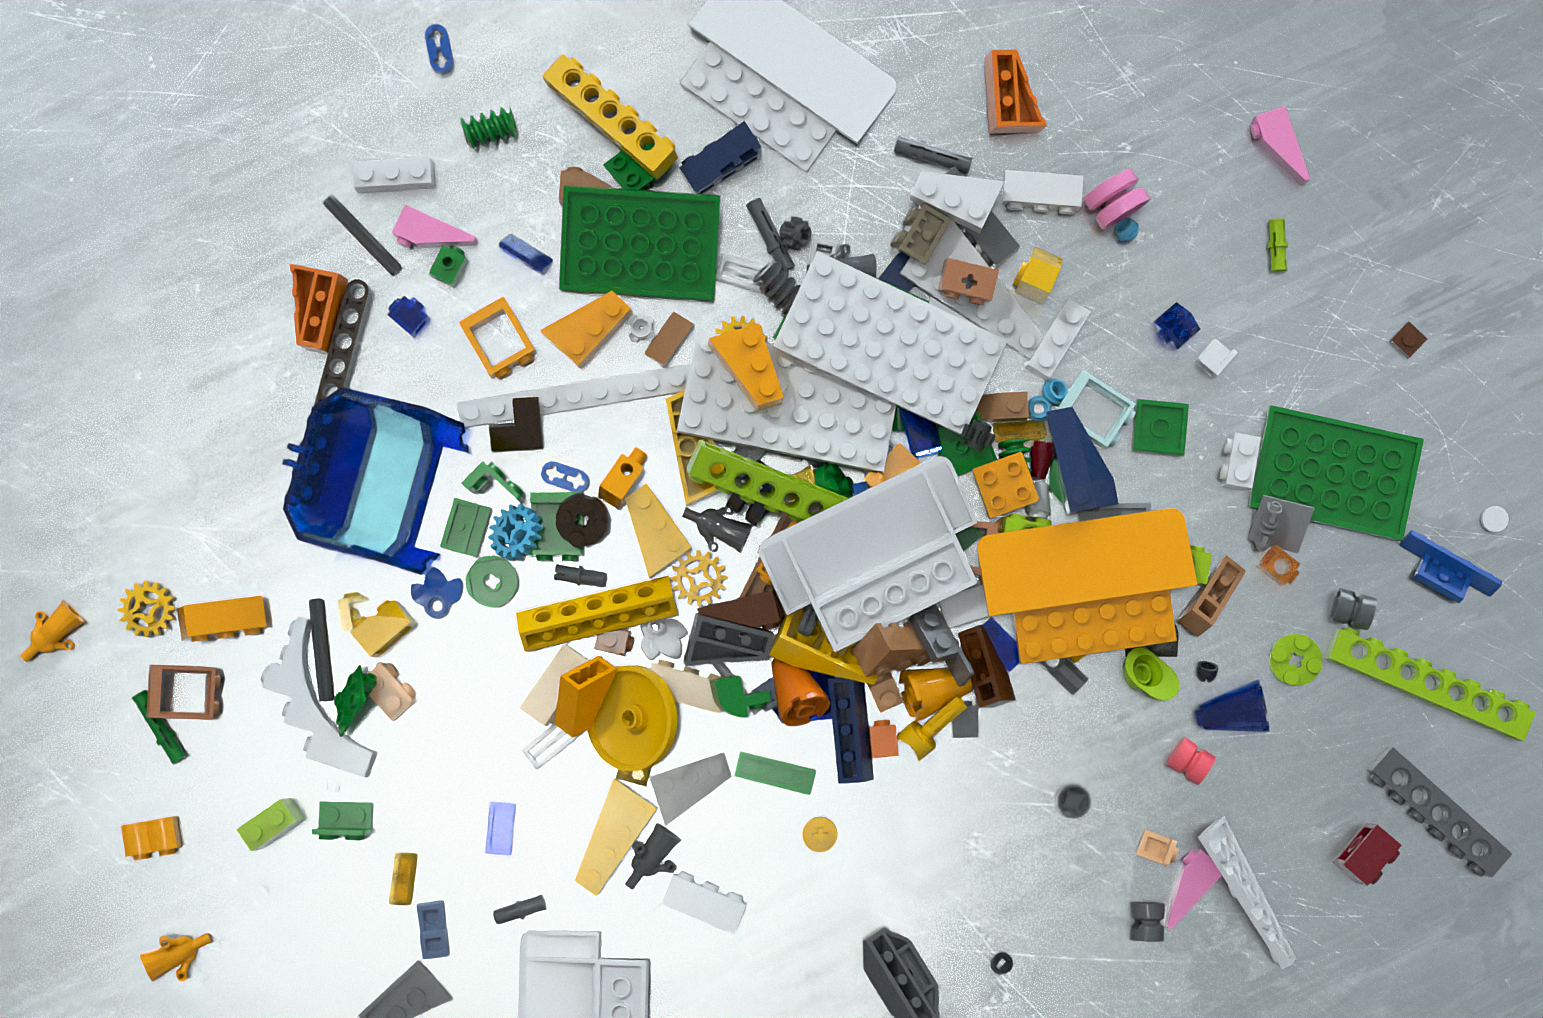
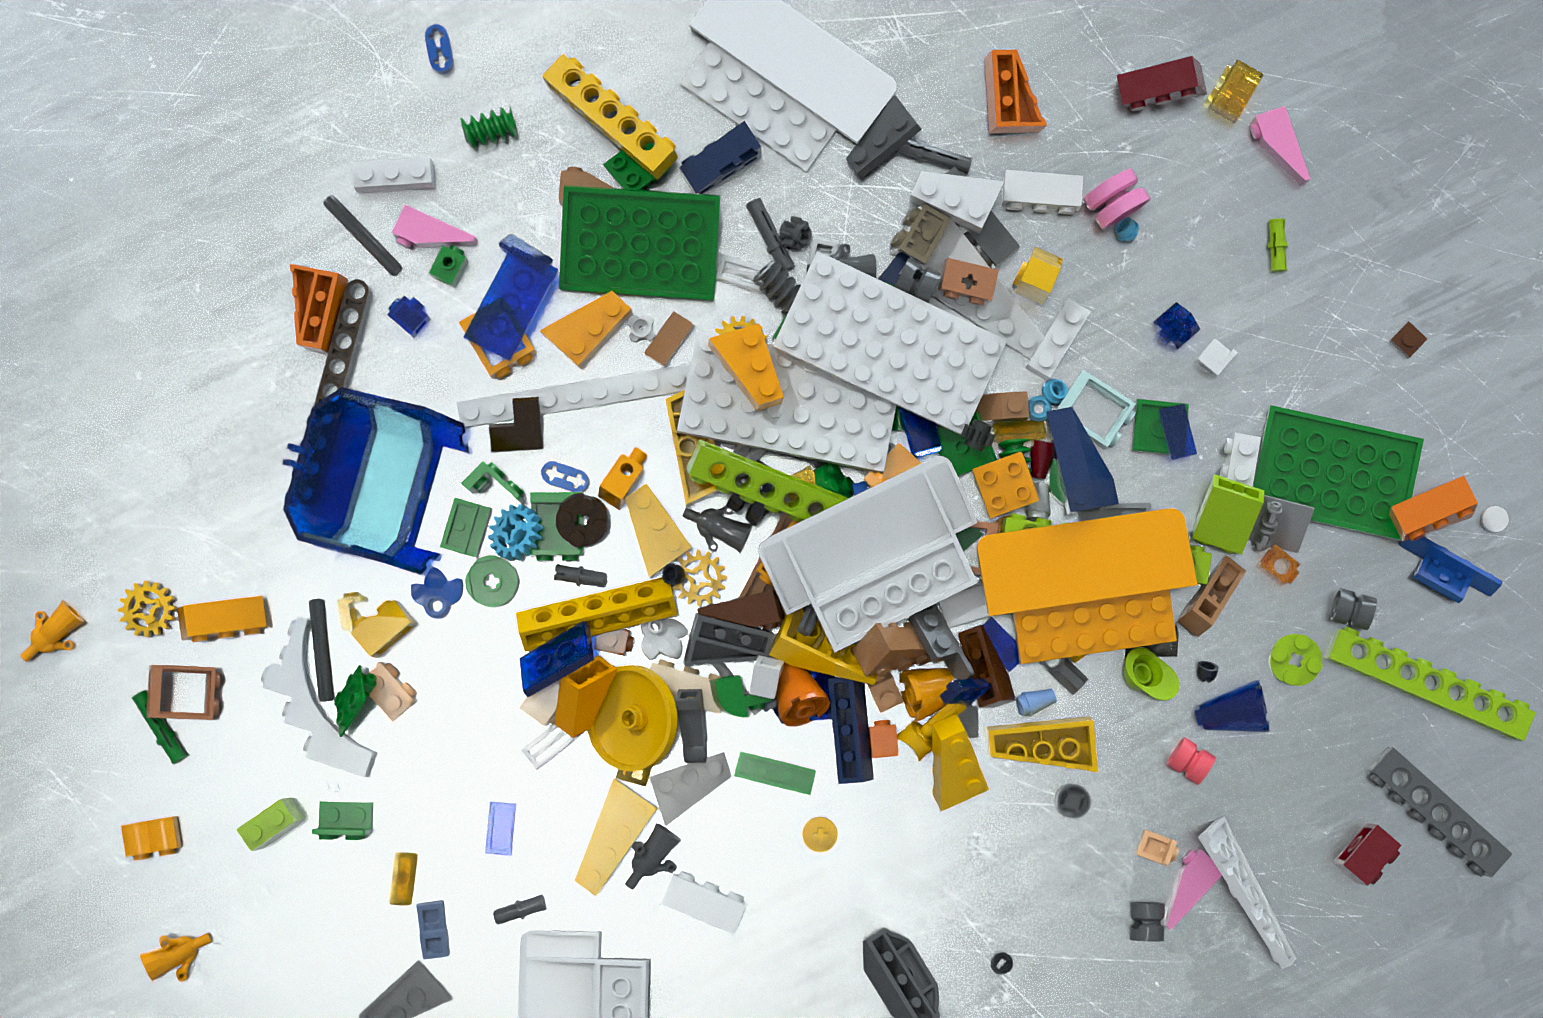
none -> clear blue tile [463,245,558,362]
none -> clear blue tile [519,621,594,697]
none -> black hinge [662,563,686,585]
none -> dark grey leg [674,689,707,763]
none -> white panel [749,656,784,699]
none -> dark grey wing [846,95,922,179]
none -> dark grey wheel [895,258,942,303]
none -> yellow wedge [932,714,989,811]
none -> clear blue plate [940,678,990,704]
none -> yellow wedge [985,716,1098,772]
none -> light blue cone [1016,688,1057,717]
none -> dark red wedge [1117,56,1207,111]
none -> clear blue tile [1158,404,1197,461]
none -> lime brick [1192,474,1264,555]
none -> clear yellow brick [1208,60,1263,123]
none -> orange wedge [1389,476,1478,541]

